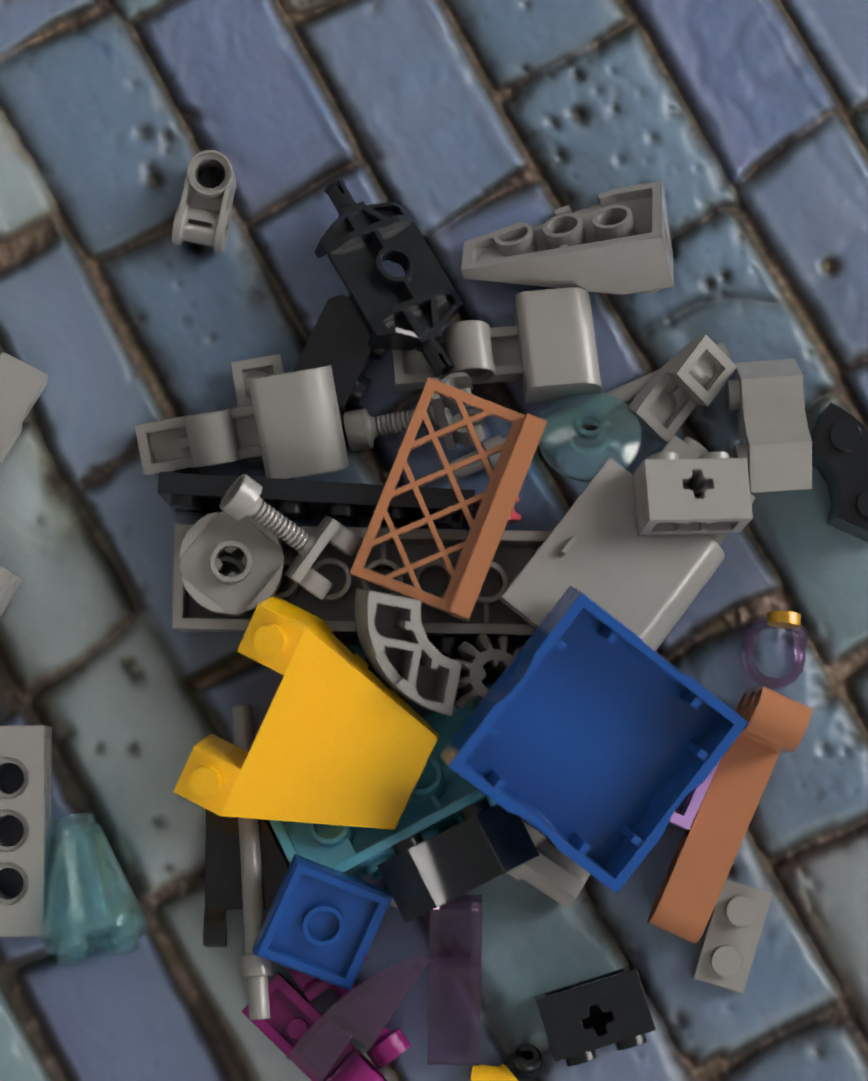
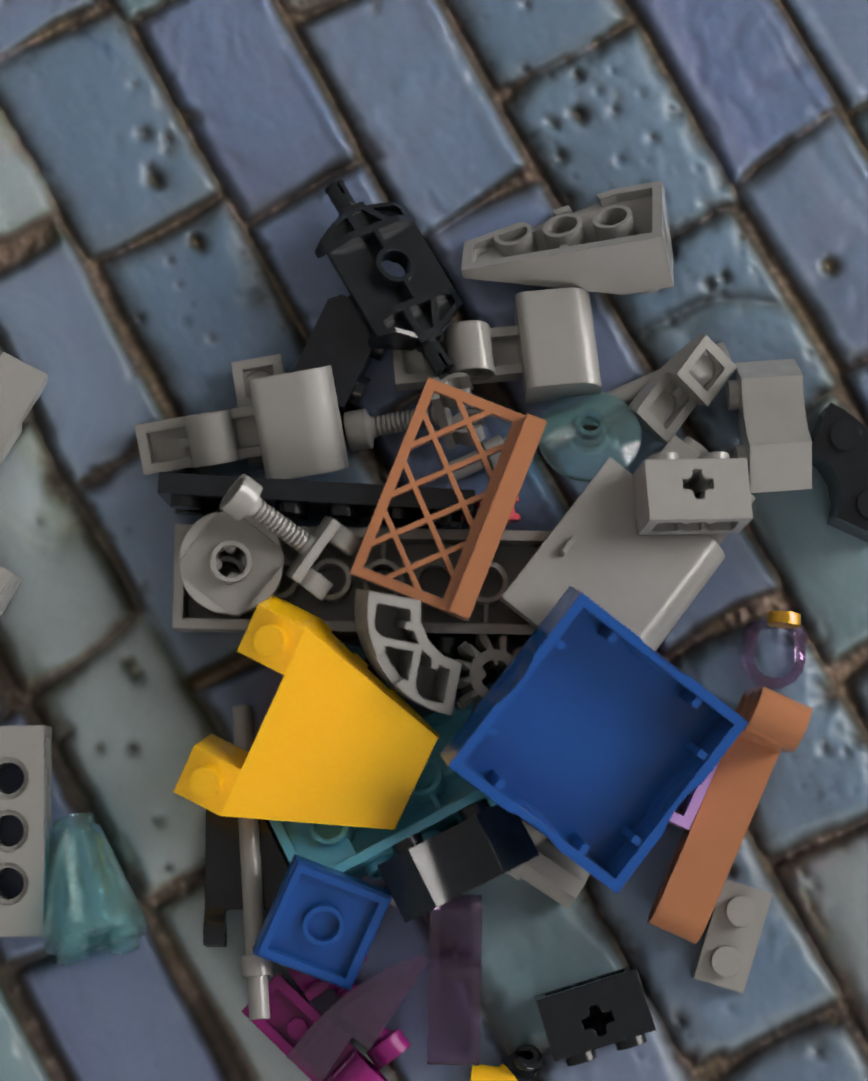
light grey piece [172,150,237,254] -> none

